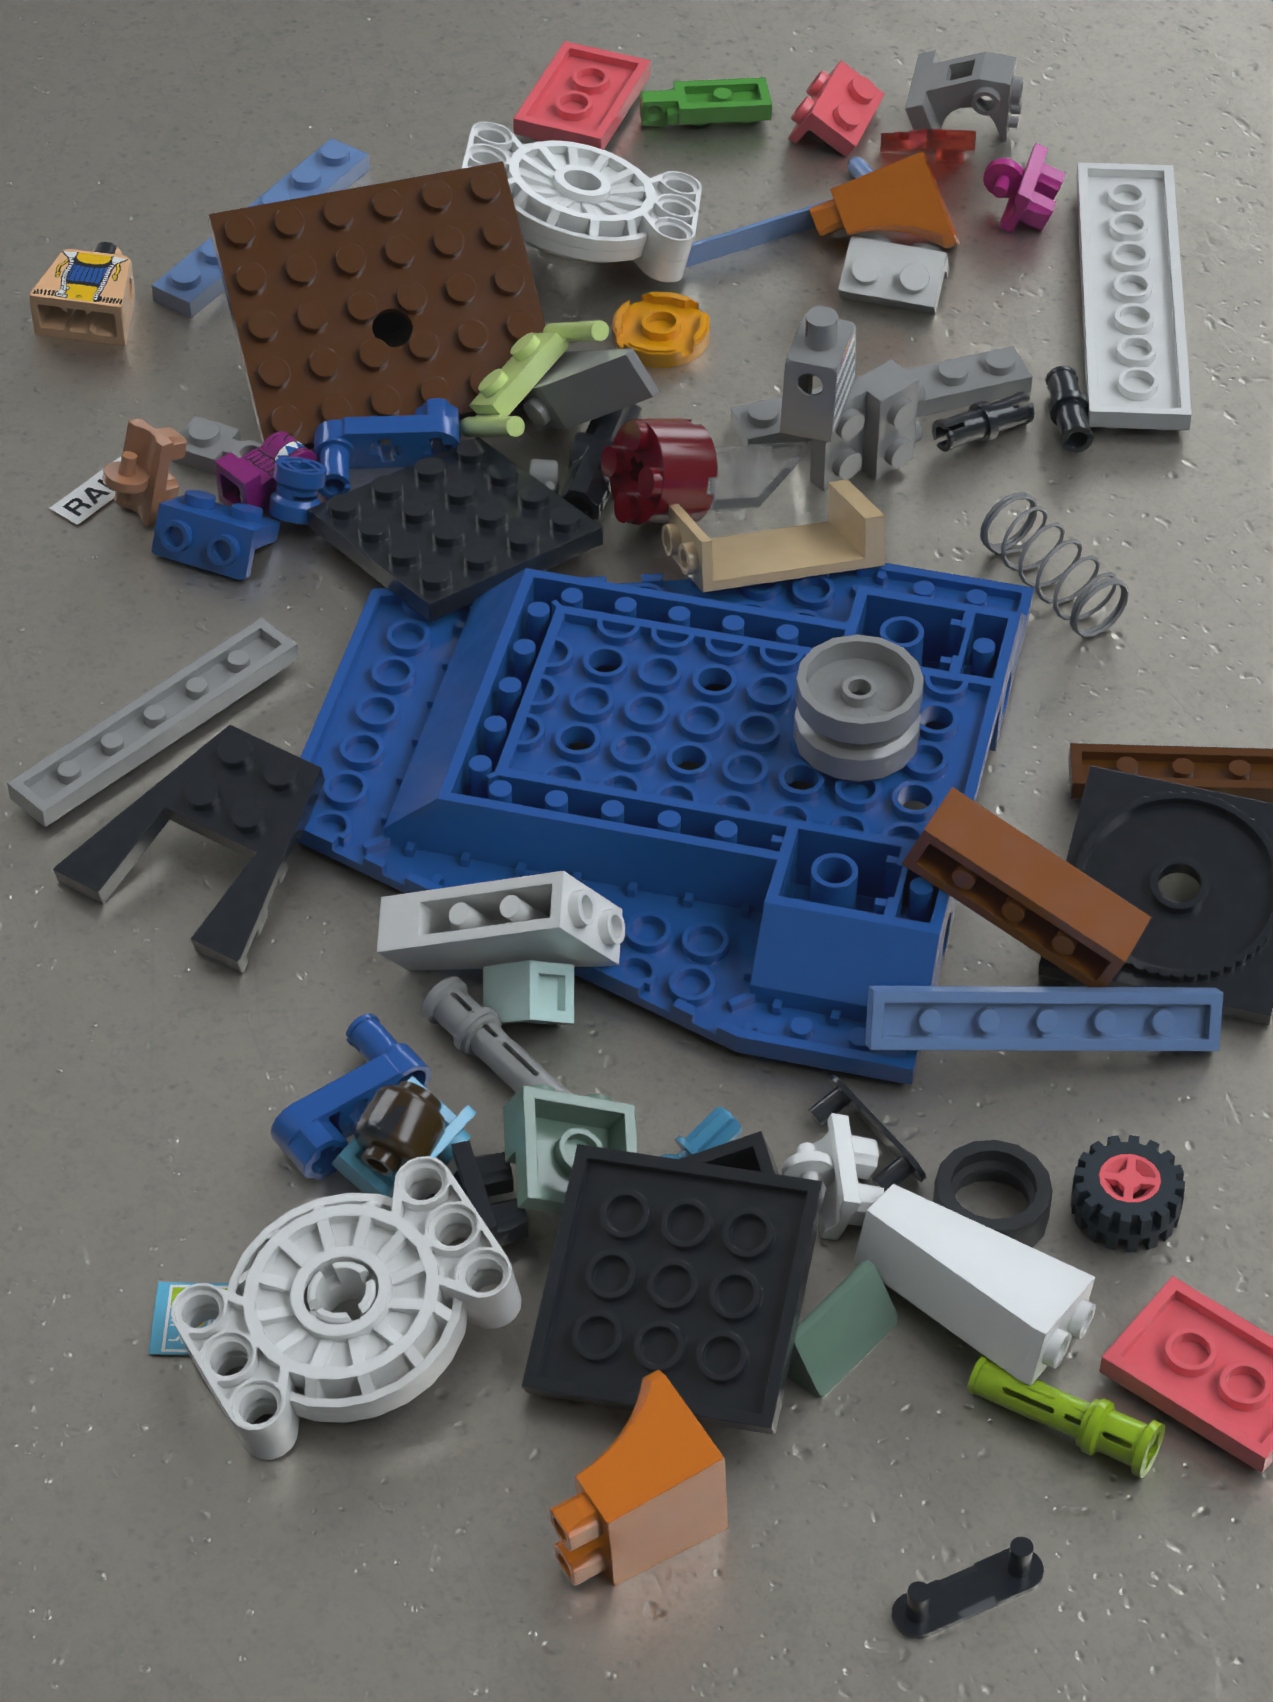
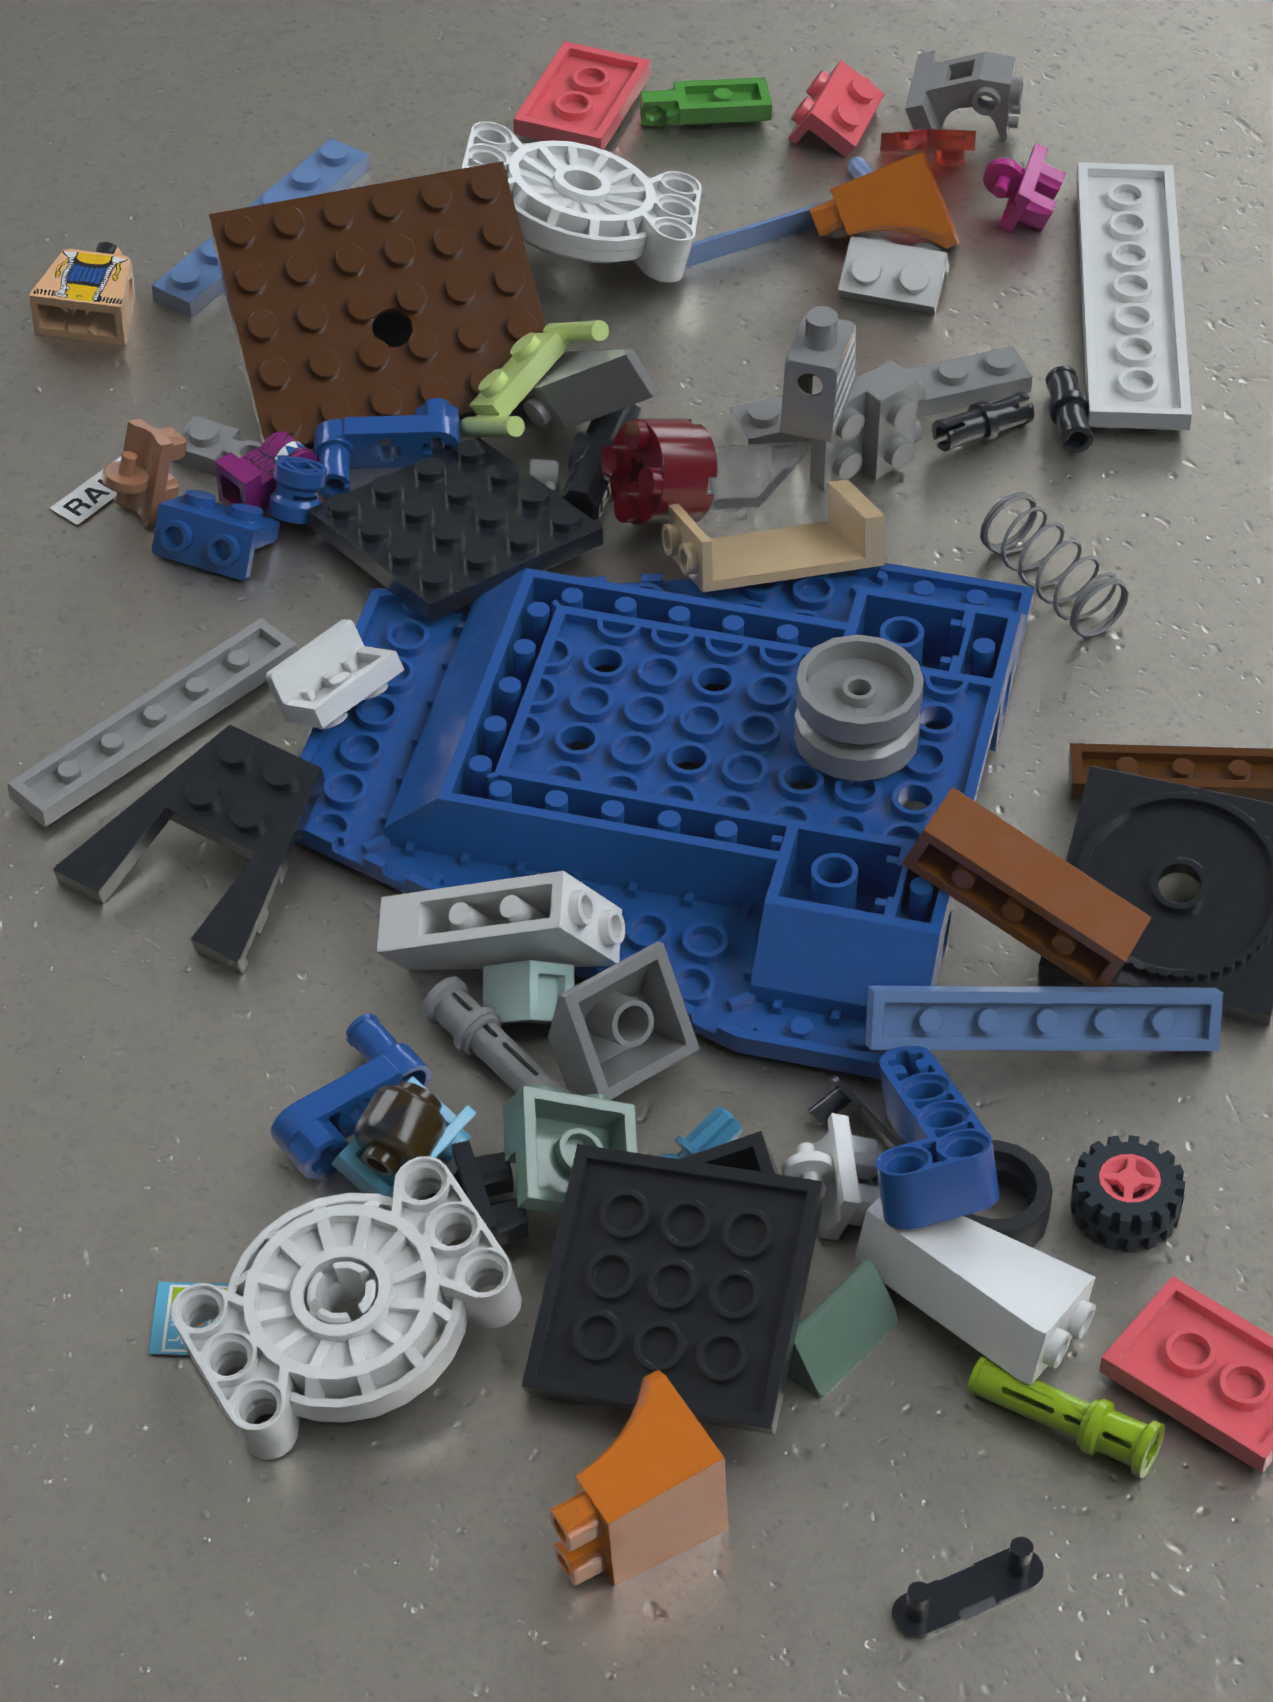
light orange tile [612,292,710,368] -> none
none -> white bracket [265,619,404,729]
none -> light grey slope [548,941,700,1099]
none -> blue beam [875,1045,1000,1229]

